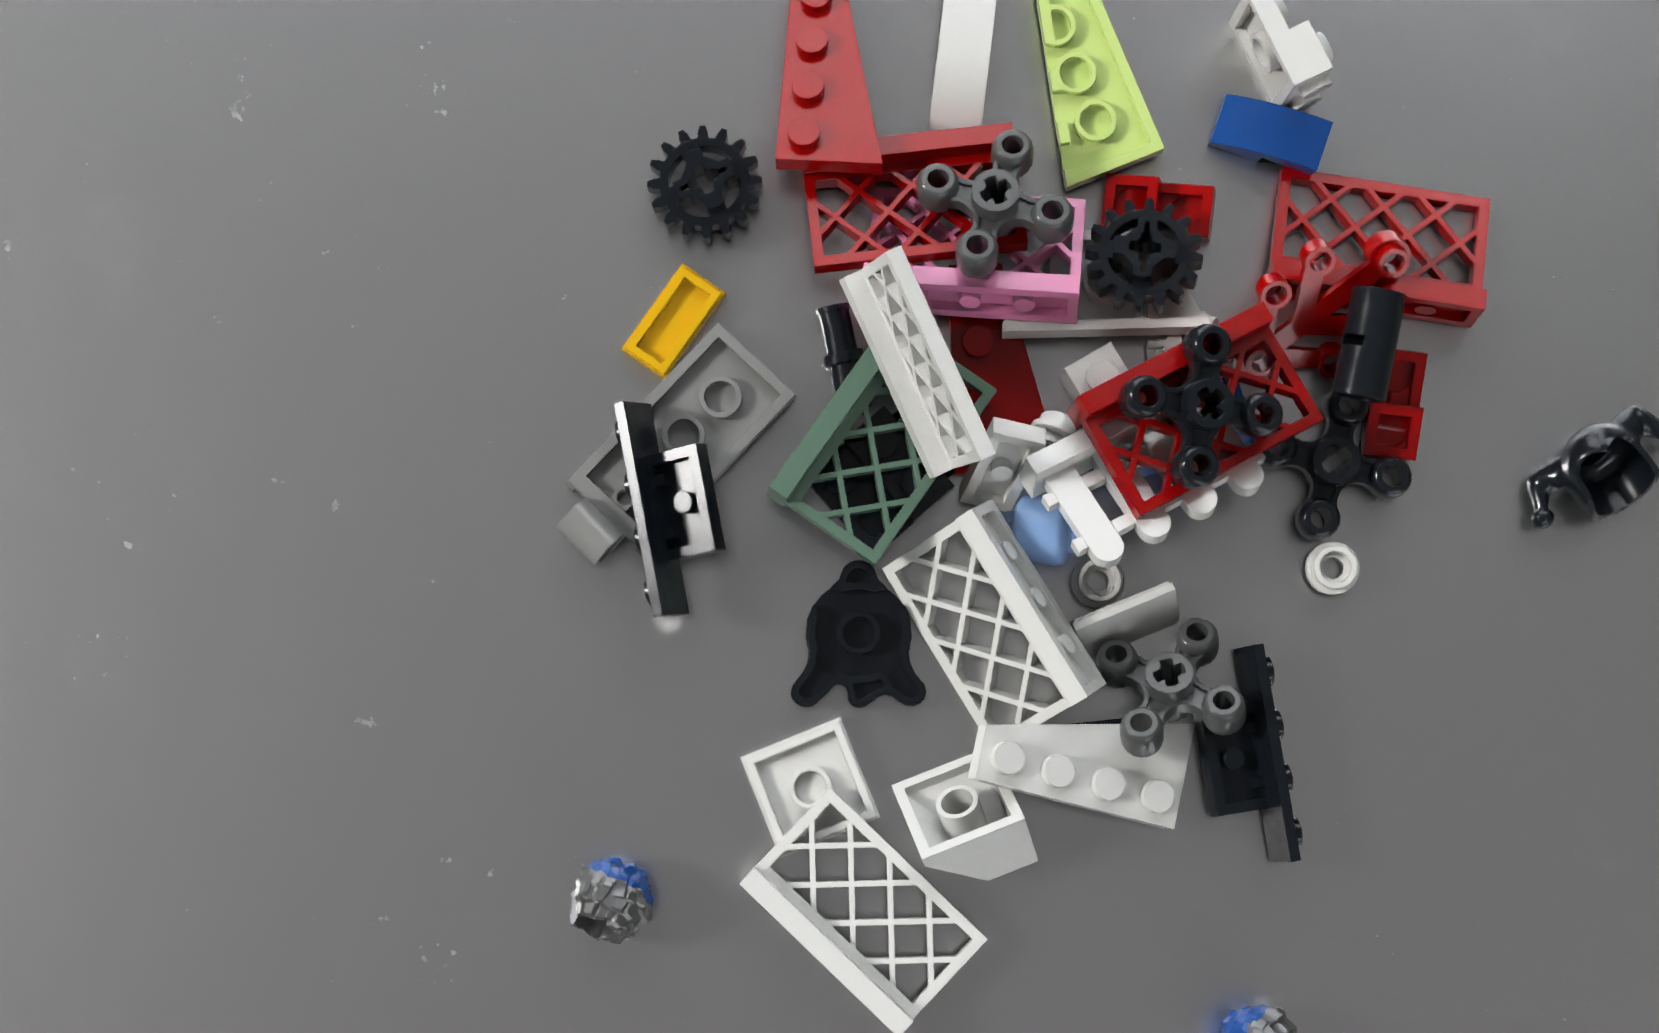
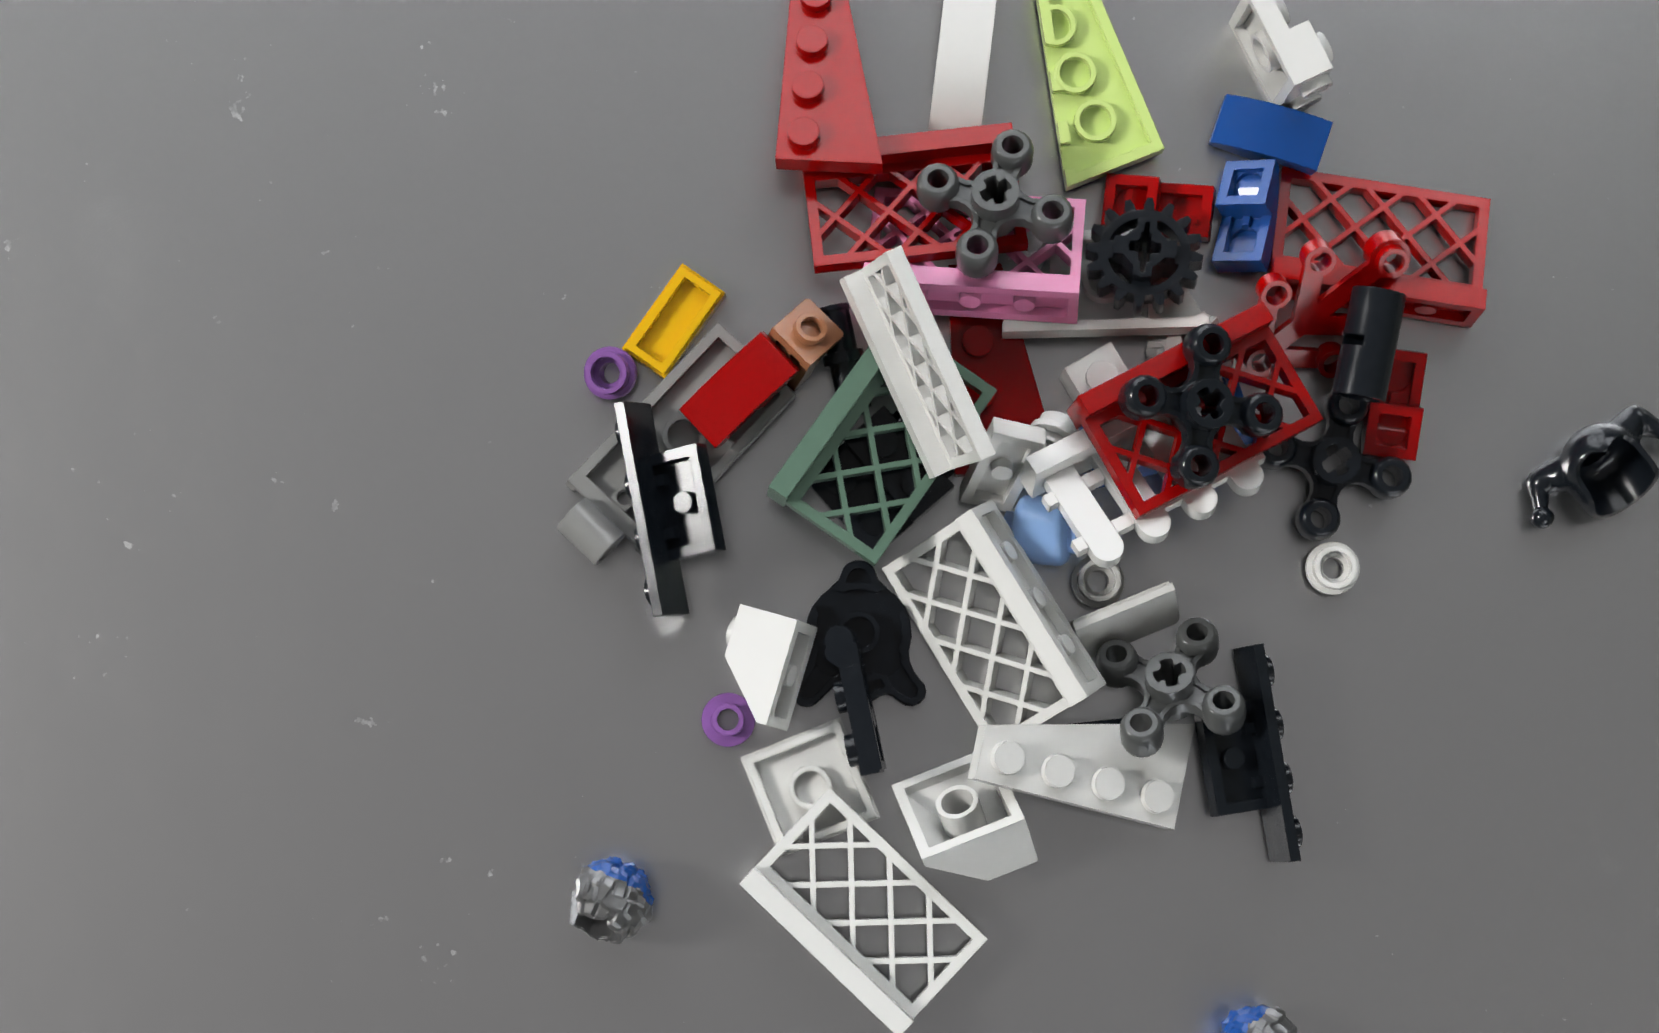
black gear [647,125,763,243] -> none
none -> medium lavender plate [584,346,637,400]
none -> red slope [679,331,800,448]
none -> medium lavender plate [701,693,755,747]
none -> white slope [725,604,818,731]
none -> nougat bracket [768,299,843,391]
none -> black hinge [823,624,887,776]
none -> blue slope [1211,159,1279,273]

